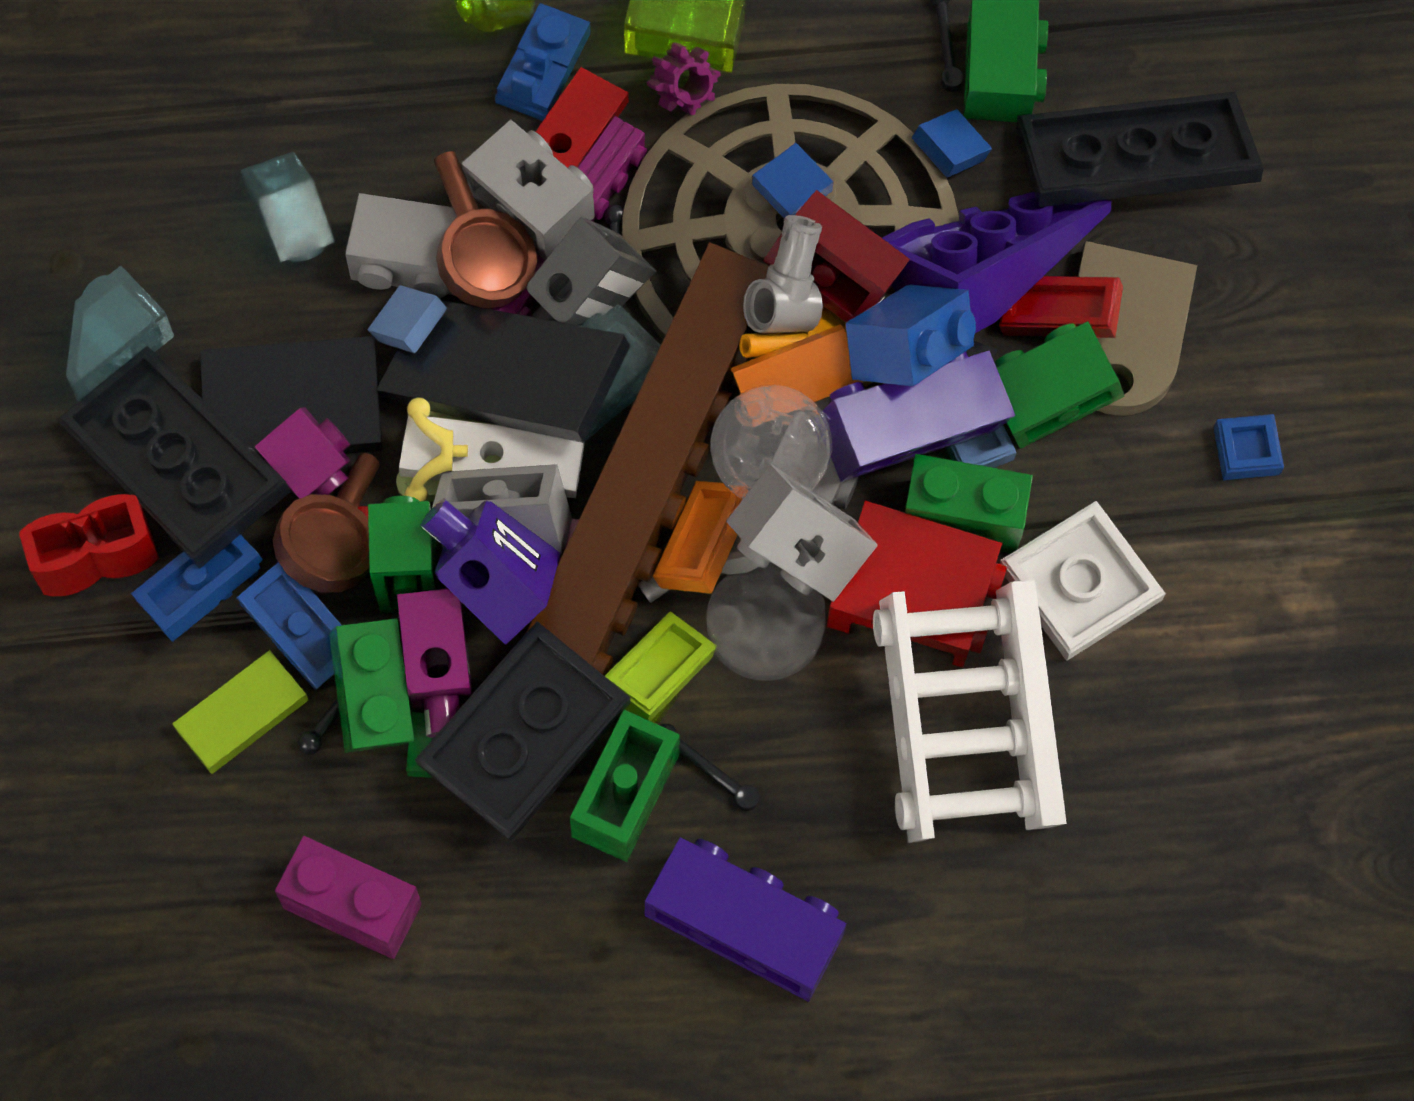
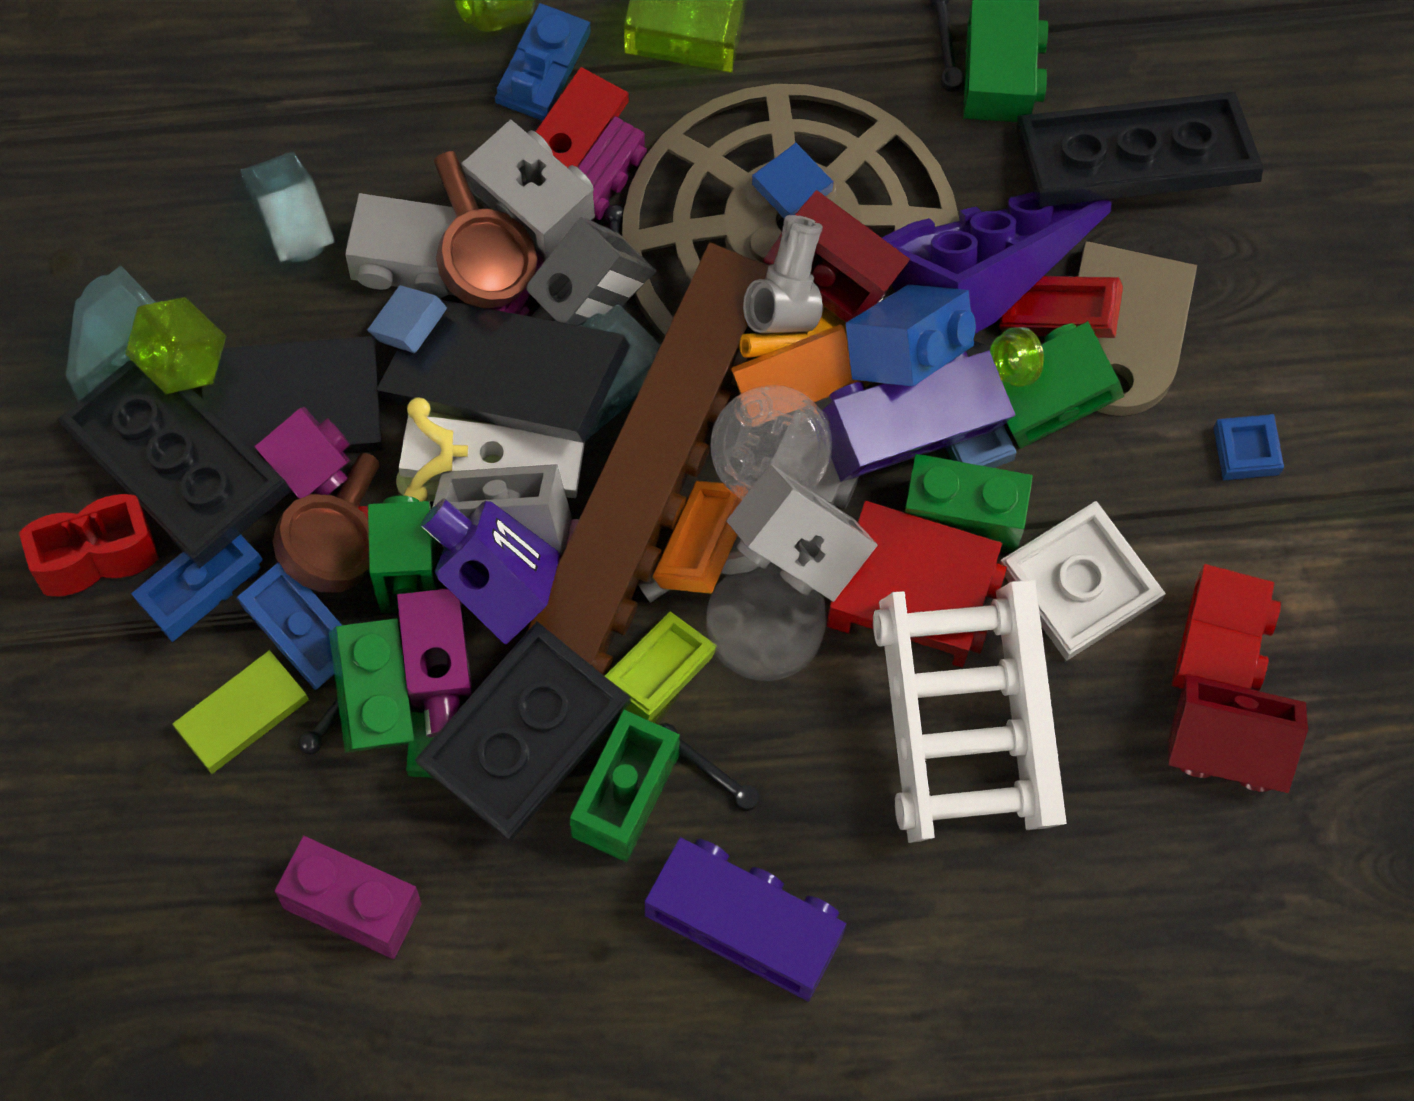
magenta gear [647,42,721,115] -> none
blue tile [912,109,992,178] -> none
none -> clear neon green brick [125,297,226,394]
none -> clear neon green plate [990,327,1044,387]
none -> dark red brick [1168,674,1308,793]
none -> red brick [1171,564,1281,691]

